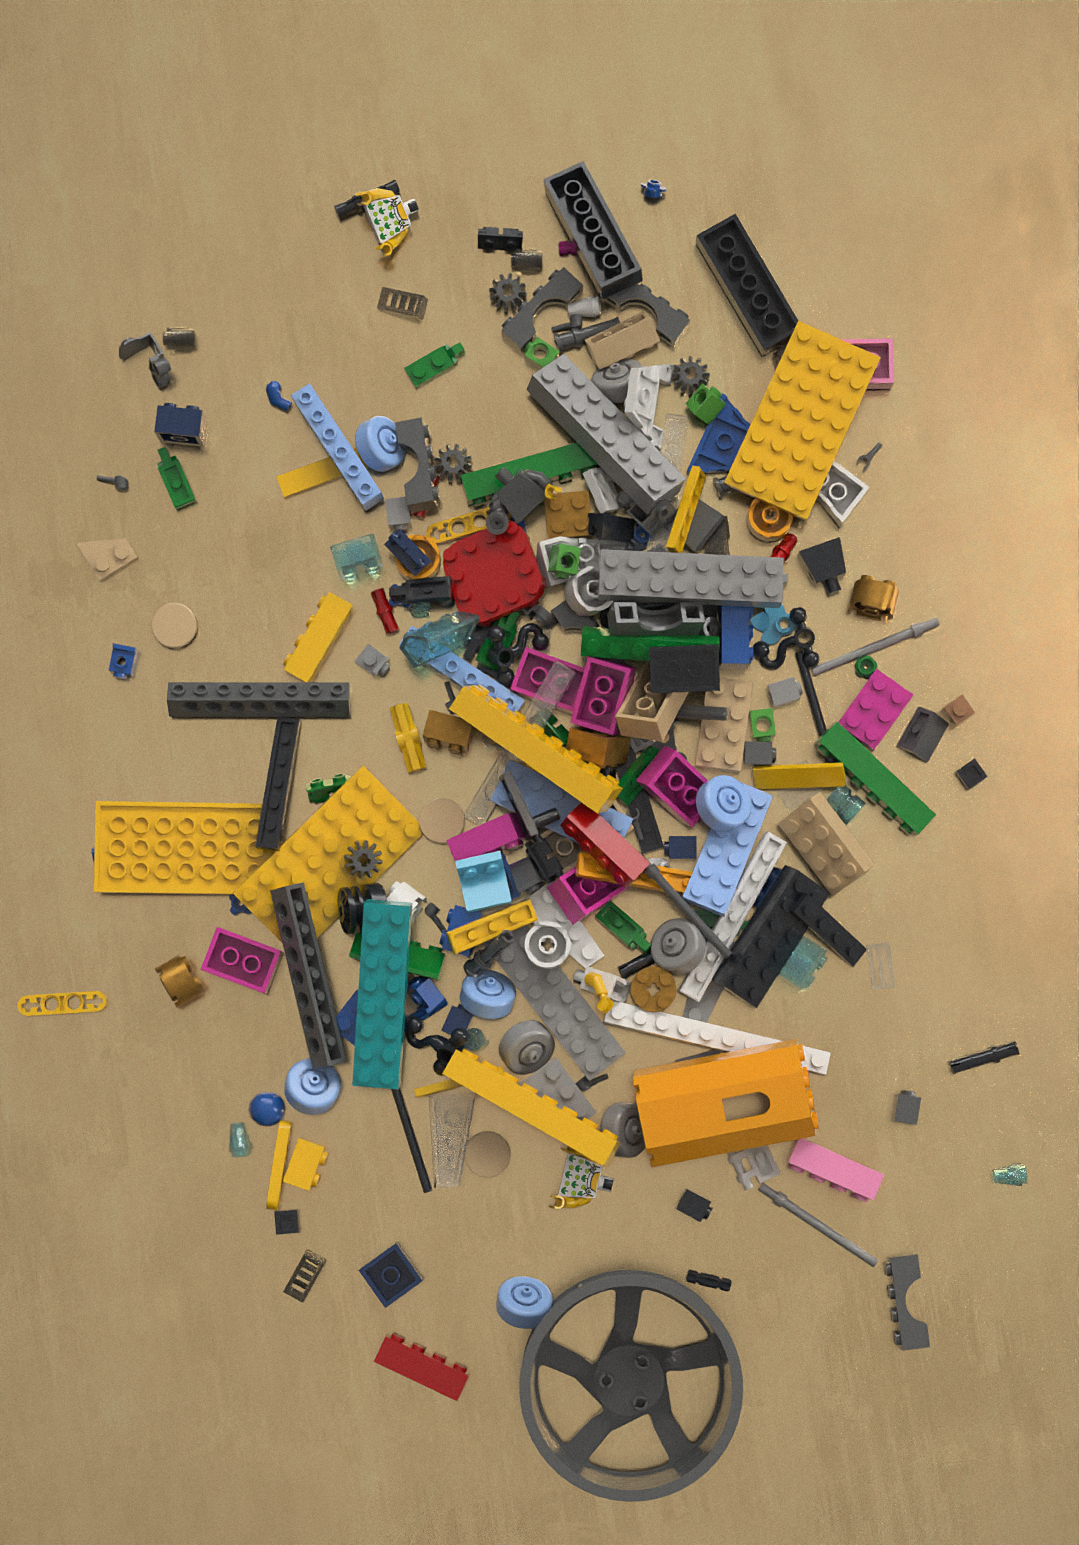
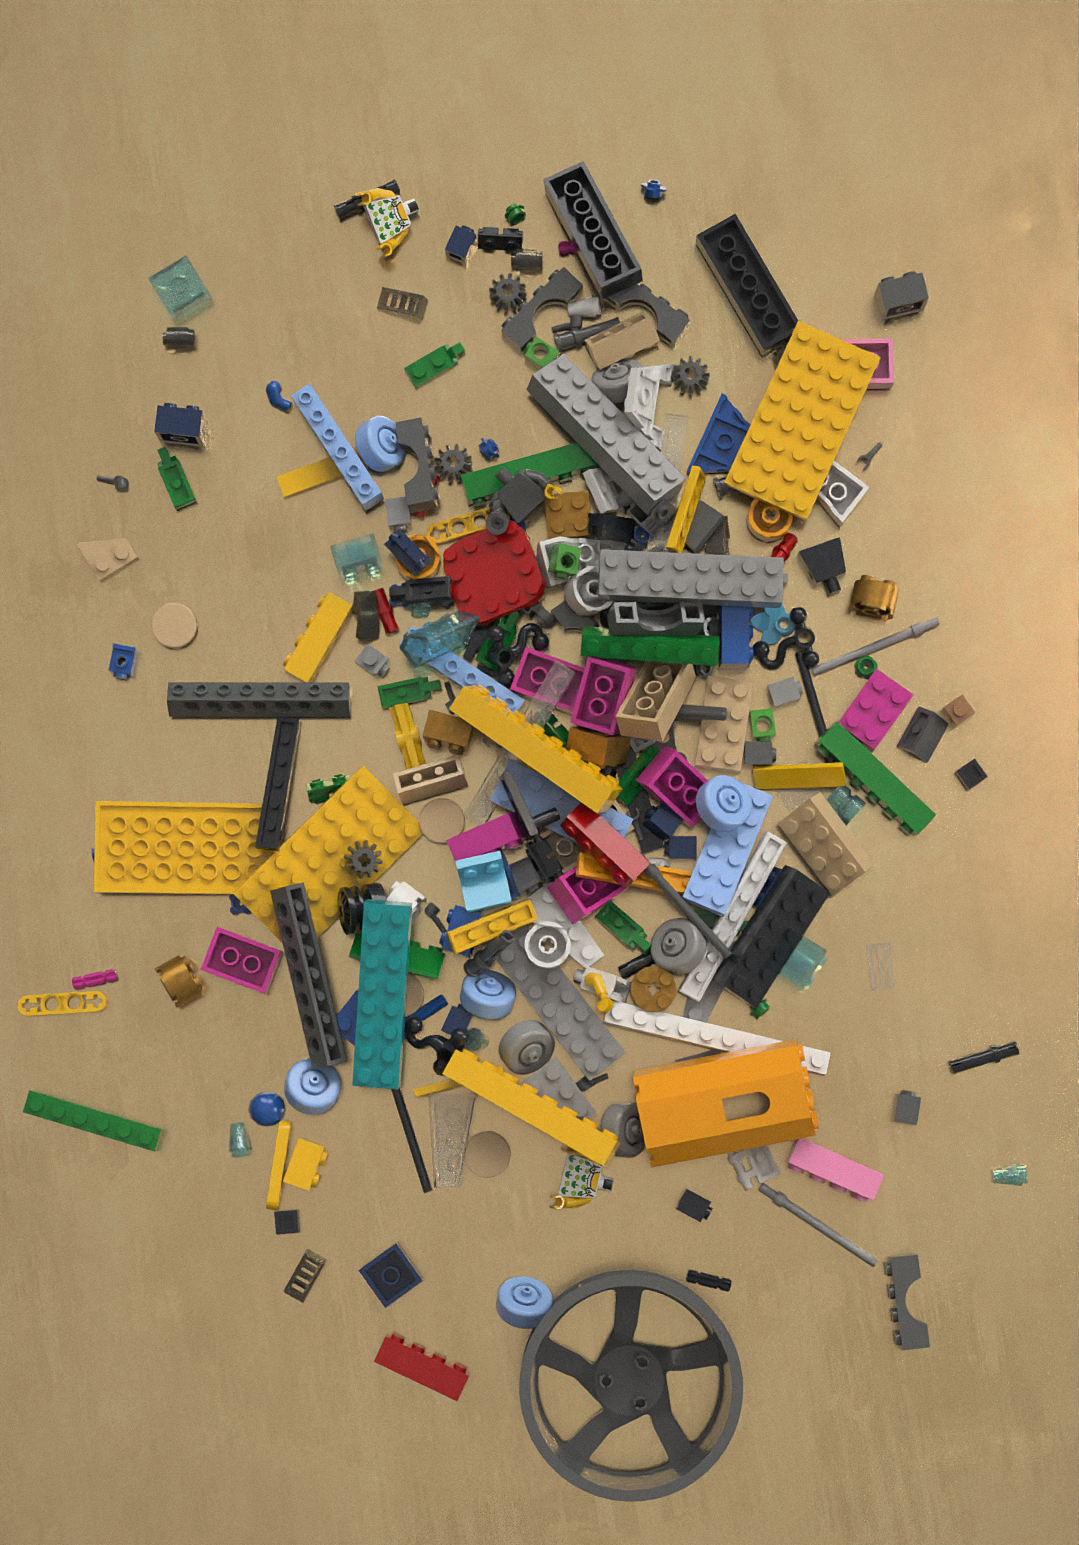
dark grey piece [119,332,171,388] -> none
blue brick [407,976,445,1014] -> none
black plate [649,644,720,693] -> none
bright green brick [685,383,726,424] -> none
black plate [790,892,867,967] -> none
none -> green brick [23,1090,164,1152]
none -> dark pink axle [72,969,117,990]
none -> clear light blue brick [148,256,212,322]
none -> clear smoke slope [352,590,379,640]
none -> green hinge [377,677,442,709]
none -> tan brick [393,755,468,805]
none -> dark blue brick [445,225,477,264]
none -> blue plate [479,438,500,459]
none -> green plate [504,203,526,224]
none -> dark blue brick [642,803,683,841]
none -> green plate [750,999,770,1019]
none -> dark grey brick [875,271,929,319]

